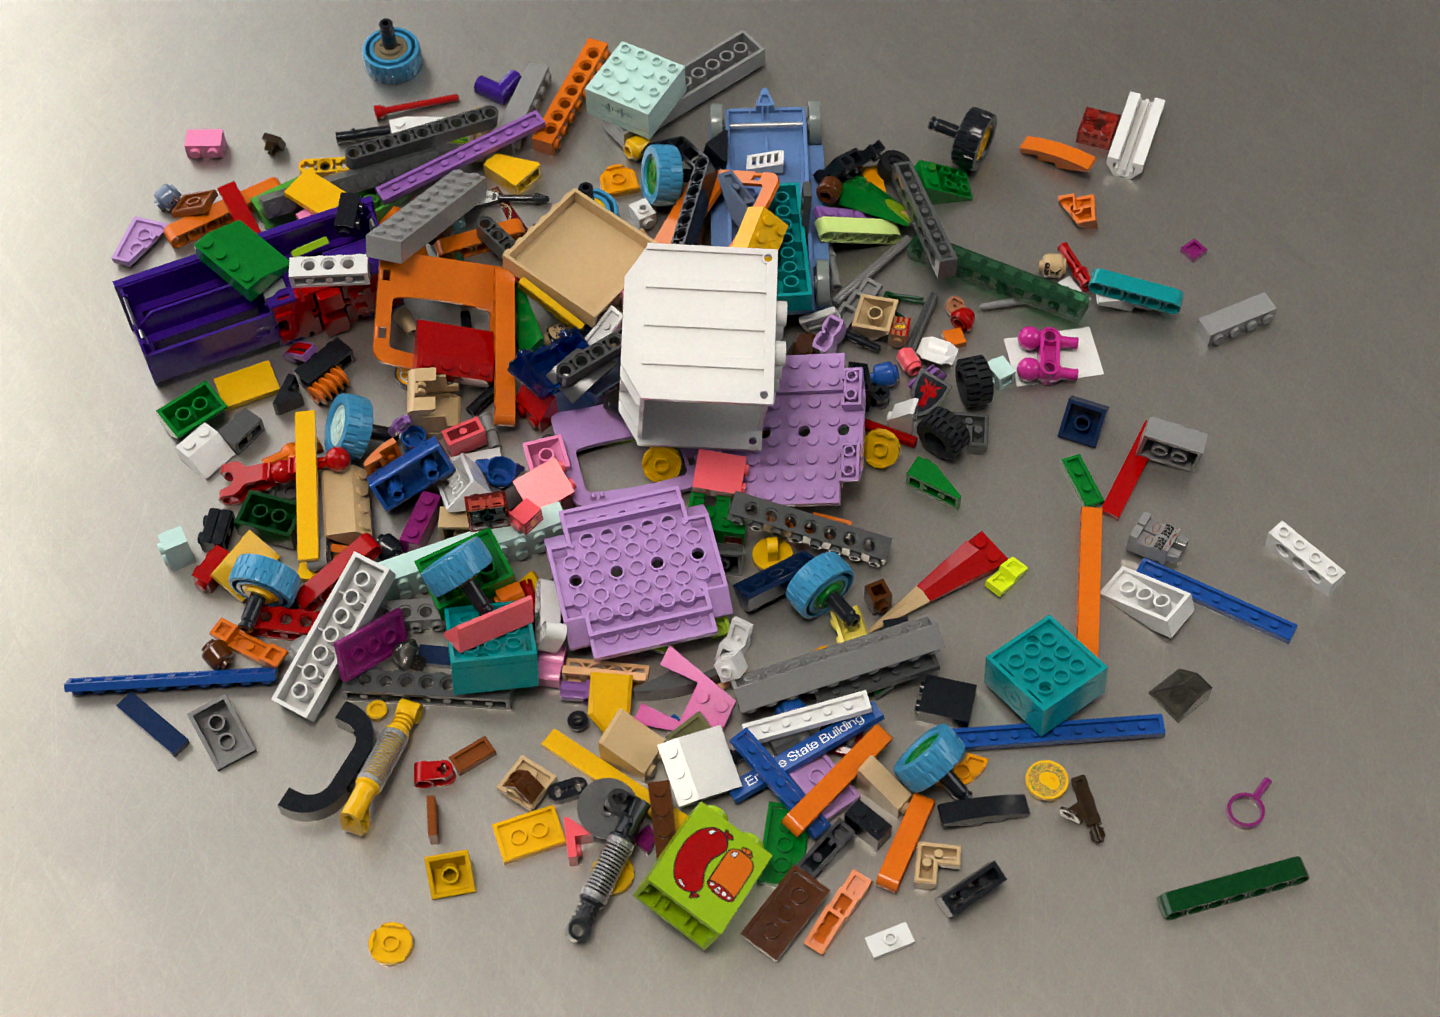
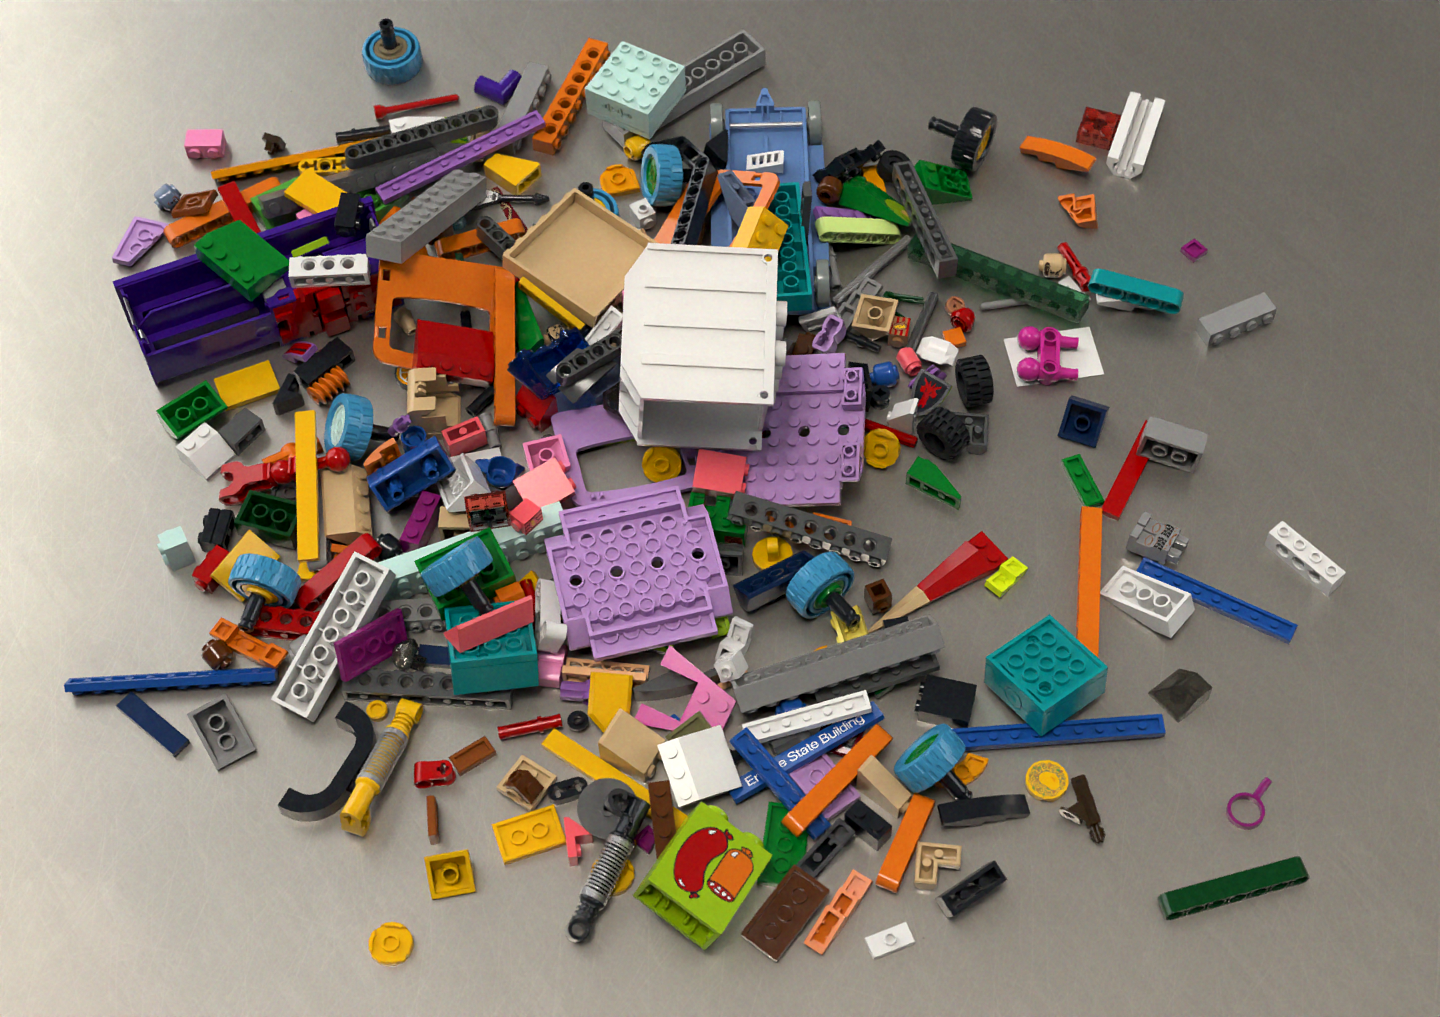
light aqua brick [988,355,1016,391] -> none
none -> light orange plate [211,137,378,182]
none -> red pin [497,713,563,740]

